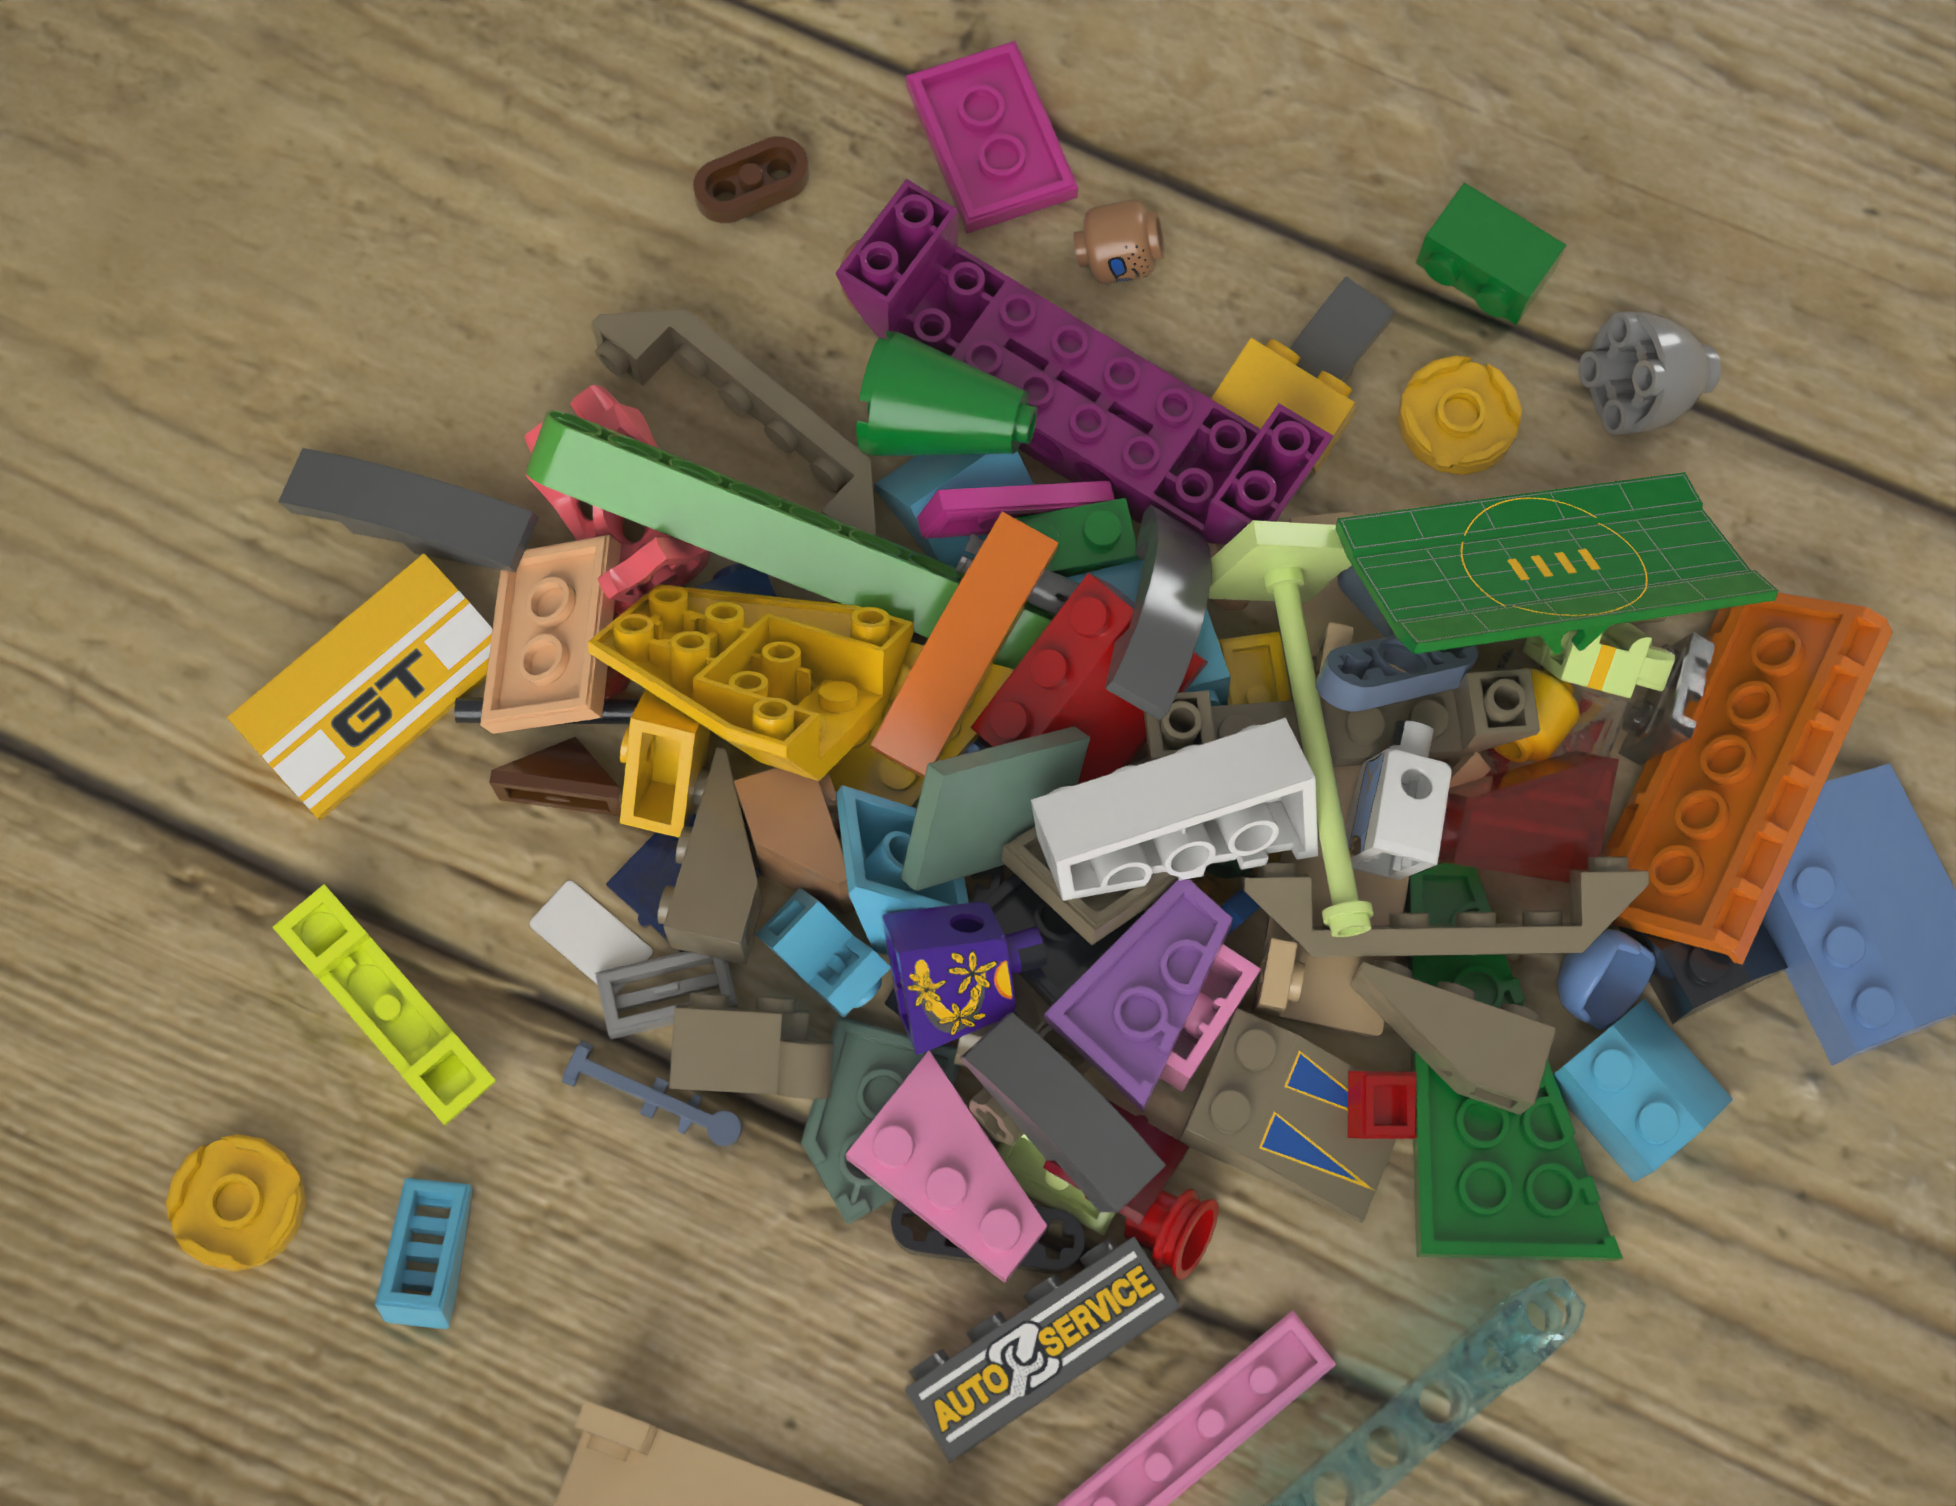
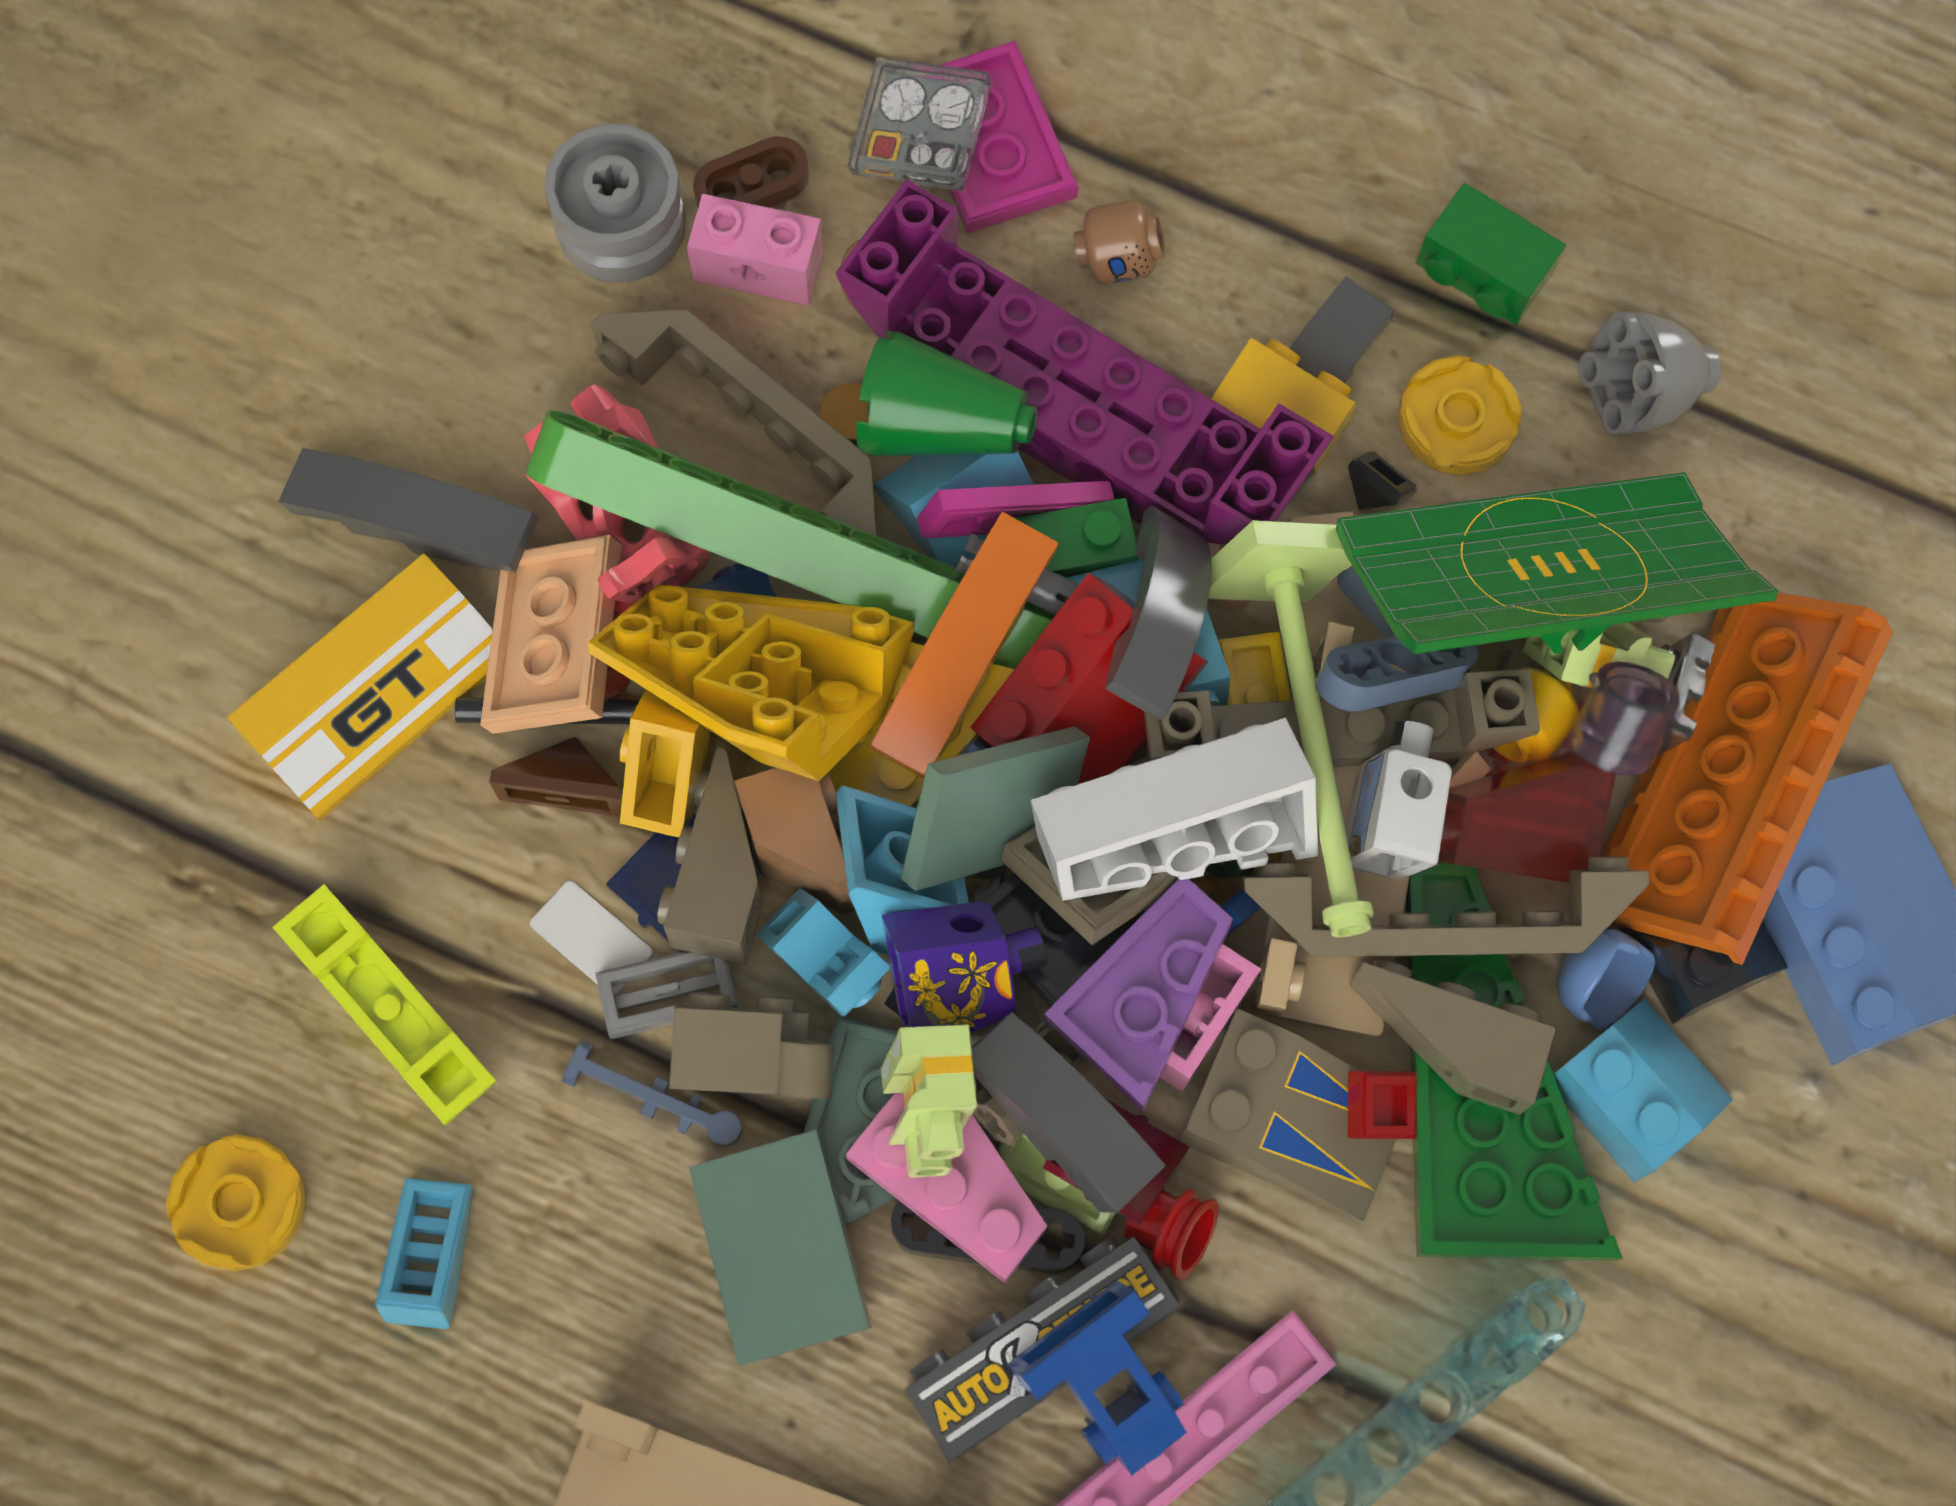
none -> light grey wheel [544,124,686,283]
none -> bright pink brick [687,194,823,306]
none -> sand green tile [689,1129,872,1366]
none -> pearl gold tile [820,383,869,447]
none -> clear tile [847,57,992,191]
none -> yellowish green hips [881,1025,977,1178]
none -> blue tile [1007,1280,1187,1475]
none -> black slope [1348,451,1418,510]
none -> piece [1571,661,1681,776]

